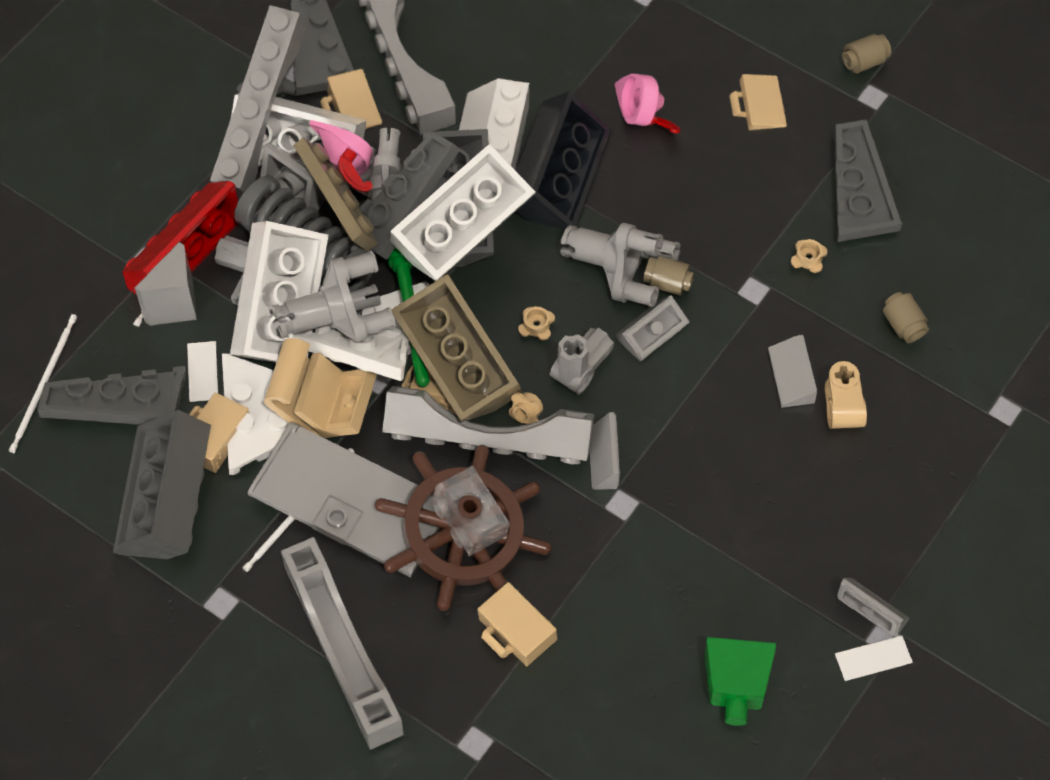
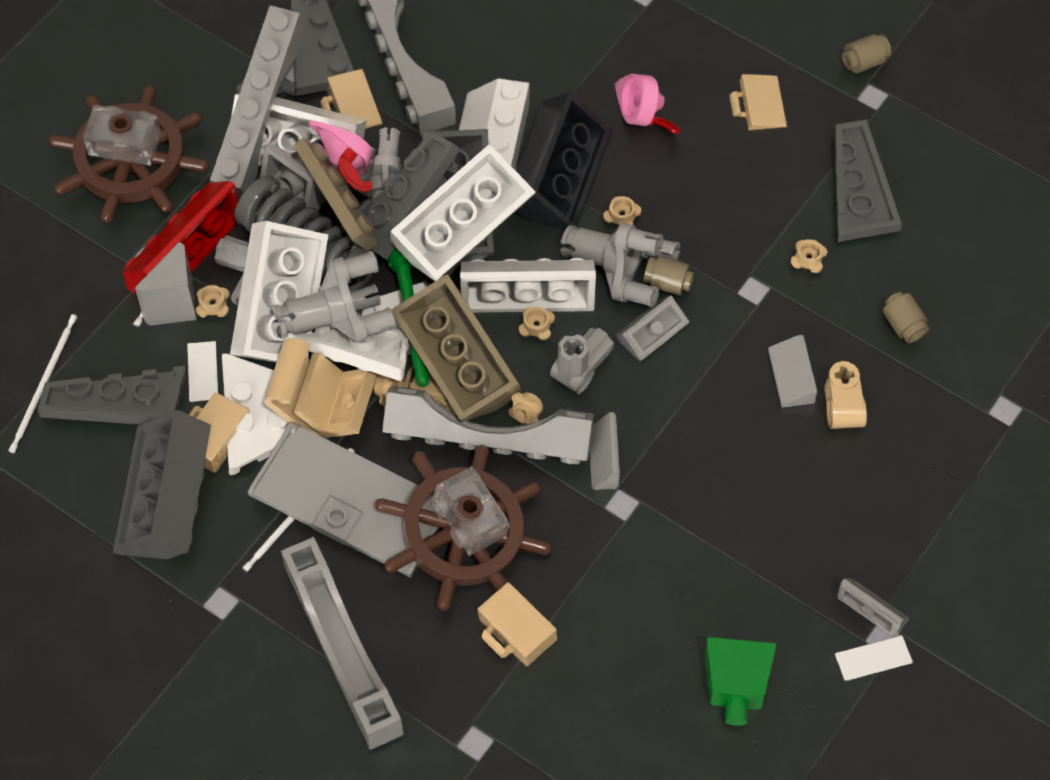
none -> reddish brown brick [49,86,210,223]
none -> tan plate [196,285,230,318]
none -> tan plate [372,374,403,406]
none -> white slope [460,258,596,313]
none -> tan plate [603,196,641,226]

